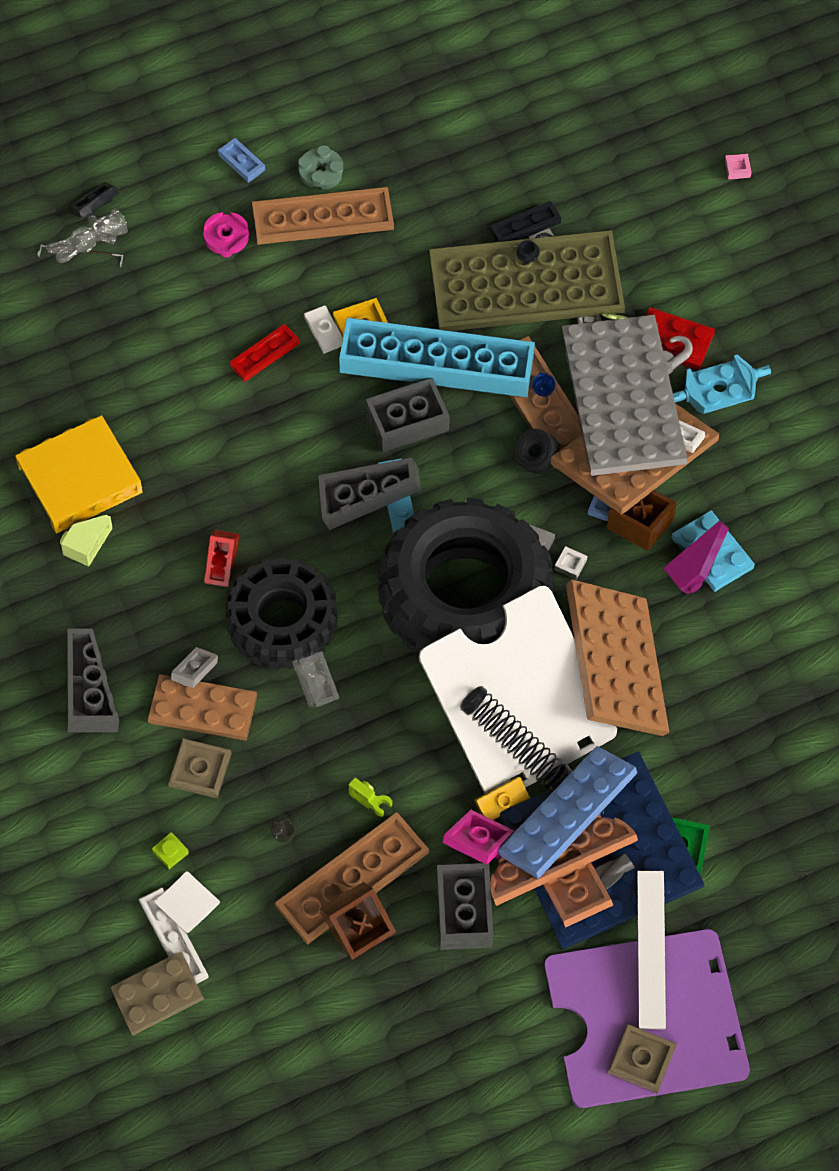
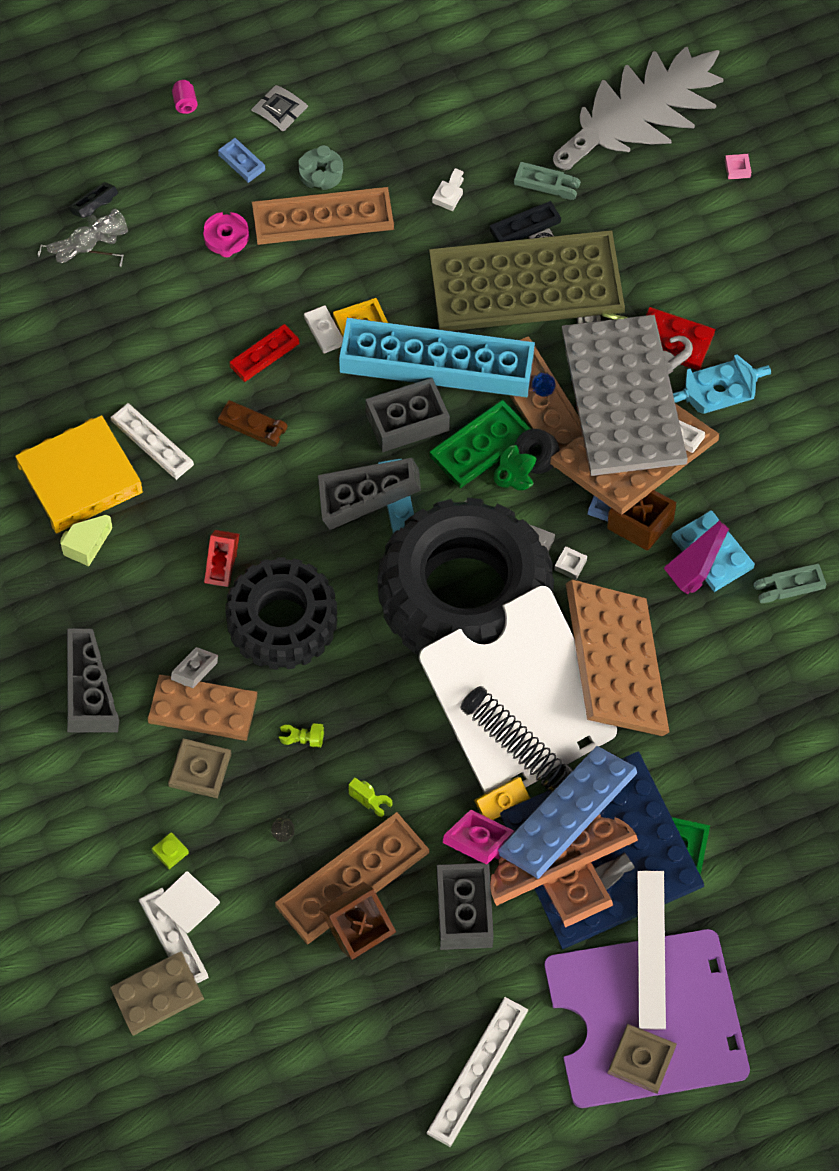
clear brick [292,651,339,707] -> none
black plate [516,240,539,263] -> none
none -> white tile [111,403,194,480]
none -> dark pink brick [172,80,198,114]
none -> reddish brown plate [218,400,288,447]
none -> sticker [251,85,308,131]
none -> lime piece [279,723,324,748]
none -> white tile [427,997,528,1147]
none -> green plate [429,400,530,488]
none -> white plate [432,168,464,211]
none -> green plate [494,445,537,491]
none -> sand green hinge [514,162,581,200]
none -> light grey plant [553,47,723,170]
none -> sand green hinge [753,563,827,603]

